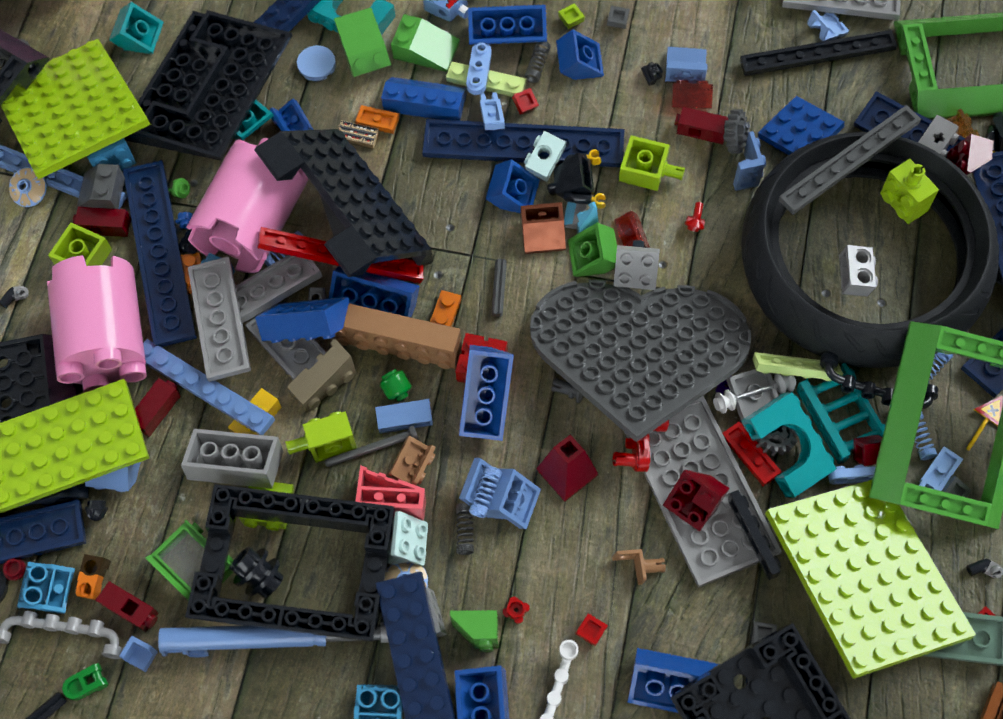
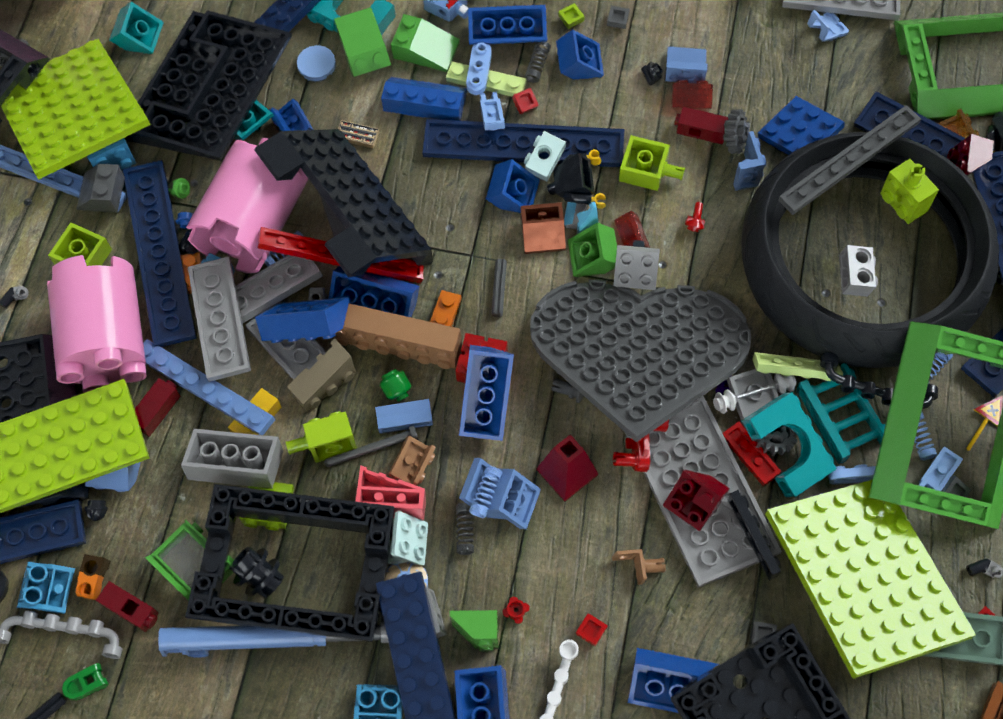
dark red plate [3,559,26,581] -> none
tan dish [9,167,47,207] -> none
dark red brick [73,207,131,237] -> none
medium blue panel [119,636,158,672] -> none
orange plate [355,105,399,134] -> none
black plate [740,30,897,76] -> none
dark red brick [853,434,882,466] -> none
light grey brick [918,115,959,157] -> none

